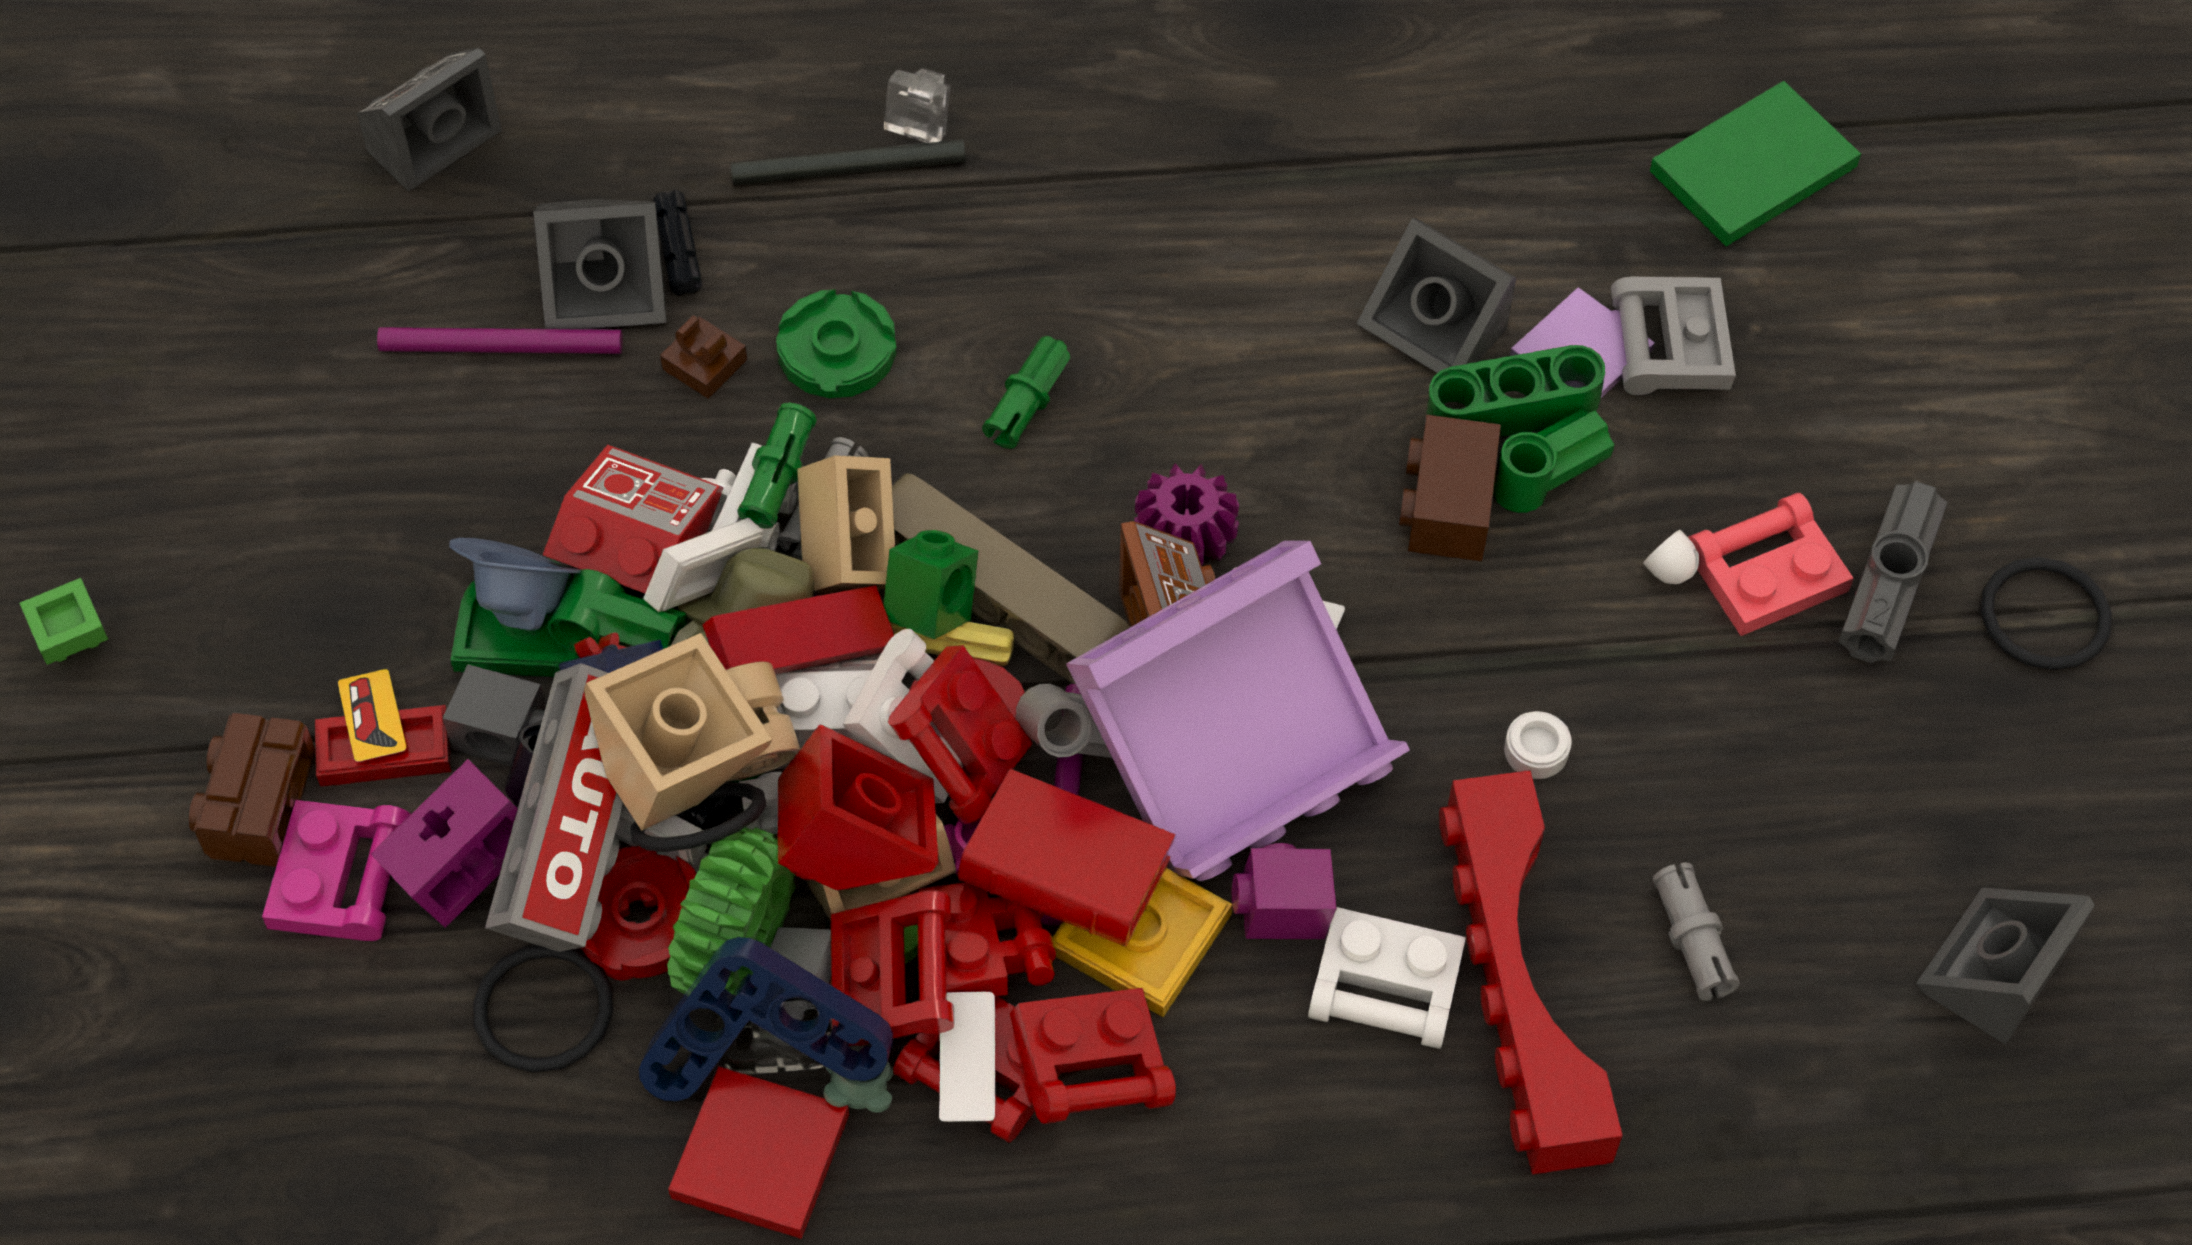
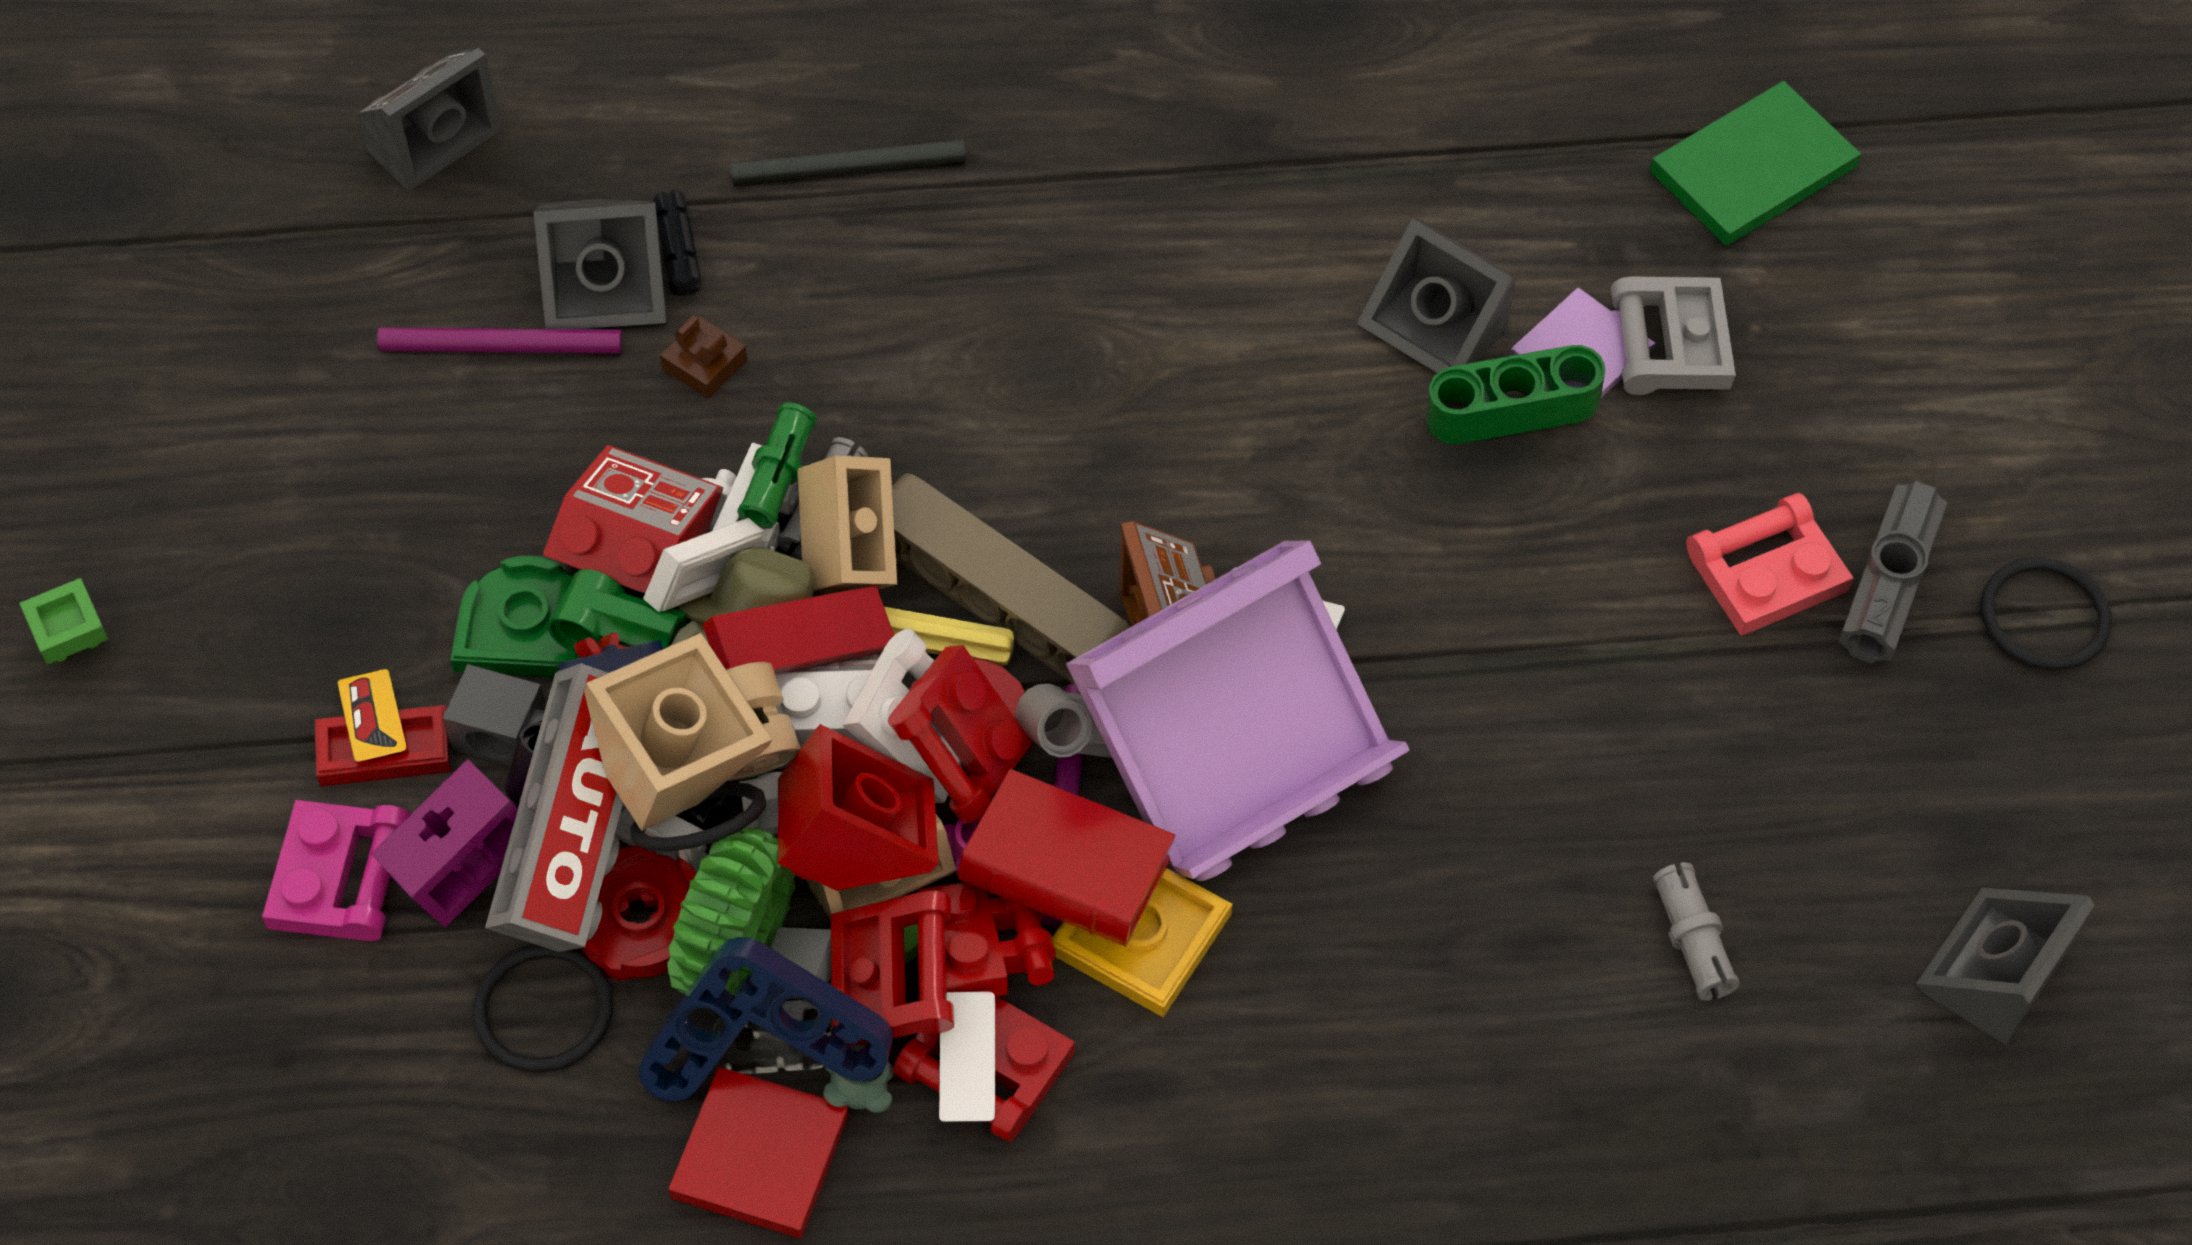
reddish brown brick [189,713,316,867] -> none
sand blue piece [449,538,580,631] -> none
green tile [776,289,897,398] -> none
clear tile [884,68,951,143] -> none
green brick [884,530,979,639] -> none
green axle [982,336,1070,449] -> none
red plate [1009,988,1176,1124] -> none
magenta gear [1134,462,1239,565] -> none
magenta brick [1232,843,1337,939] -> none
white plate [1308,907,1466,1049] -> none
reddish brown brick [1399,415,1501,561] -> none
red arch [1439,770,1623,1174] -> none
green piece [1493,409,1614,513] -> none
white tile [1504,711,1571,779] -> none
white hinge [1643,530,1699,584] -> none

